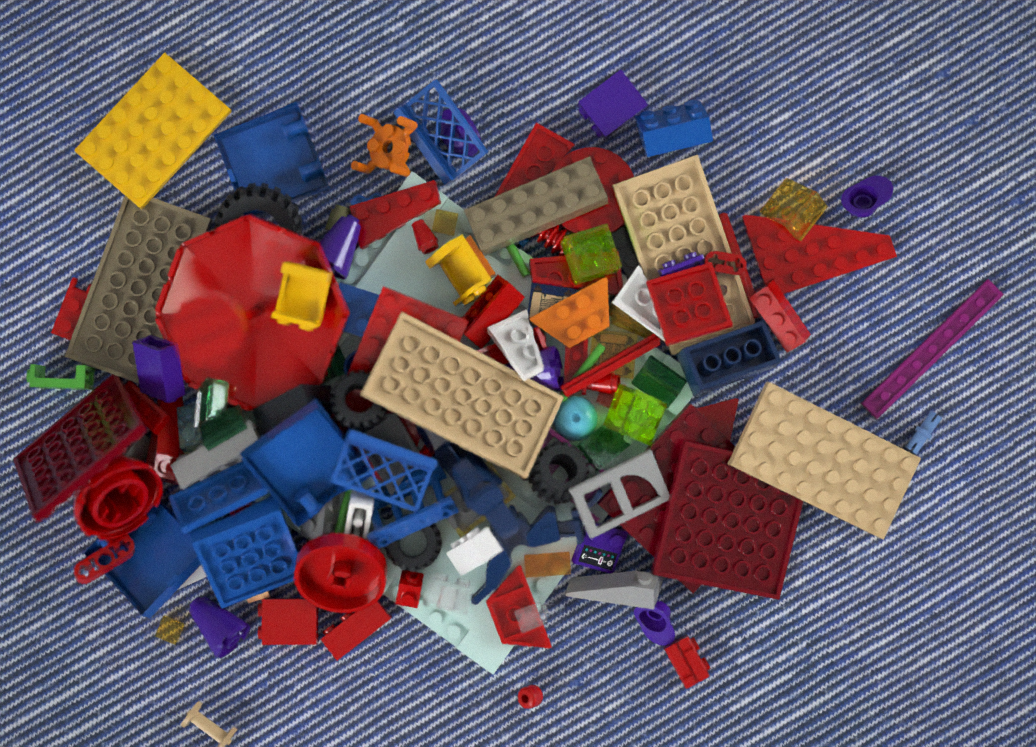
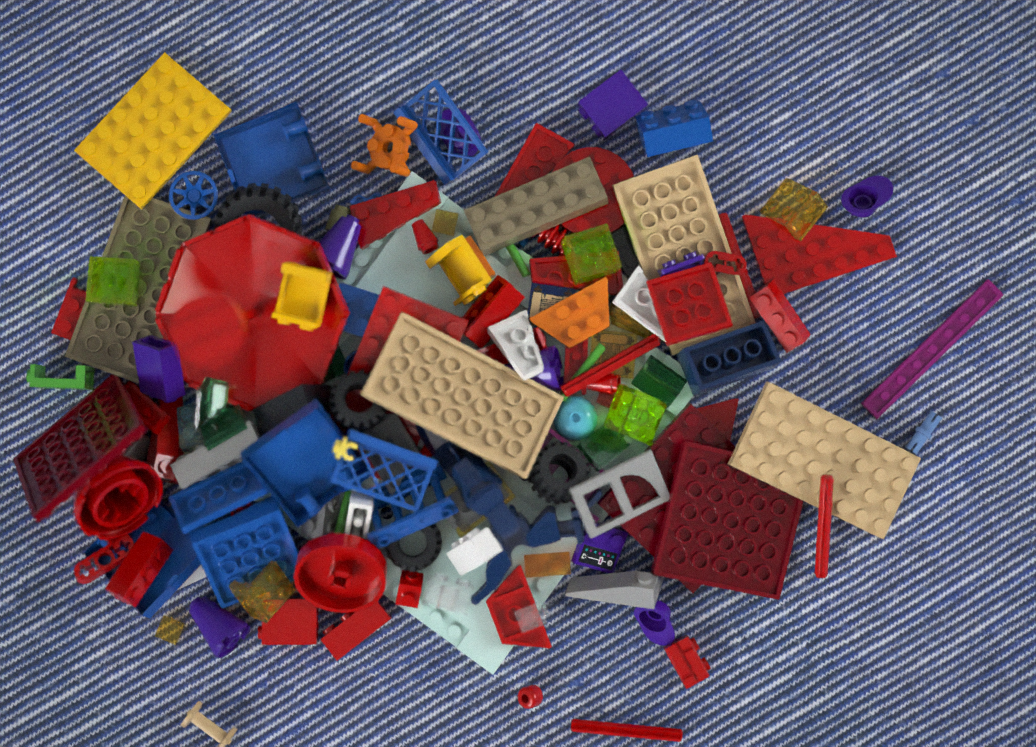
none -> clear neon green brick [86,256,140,307]
none -> red brick [105,531,173,607]
none -> blue wheel [169,171,218,220]
none -> clear yellow bracket [228,560,295,623]
none -> light yellow plate [332,436,358,461]
none -> red axle [571,719,683,742]
none -> red axle [815,474,834,578]

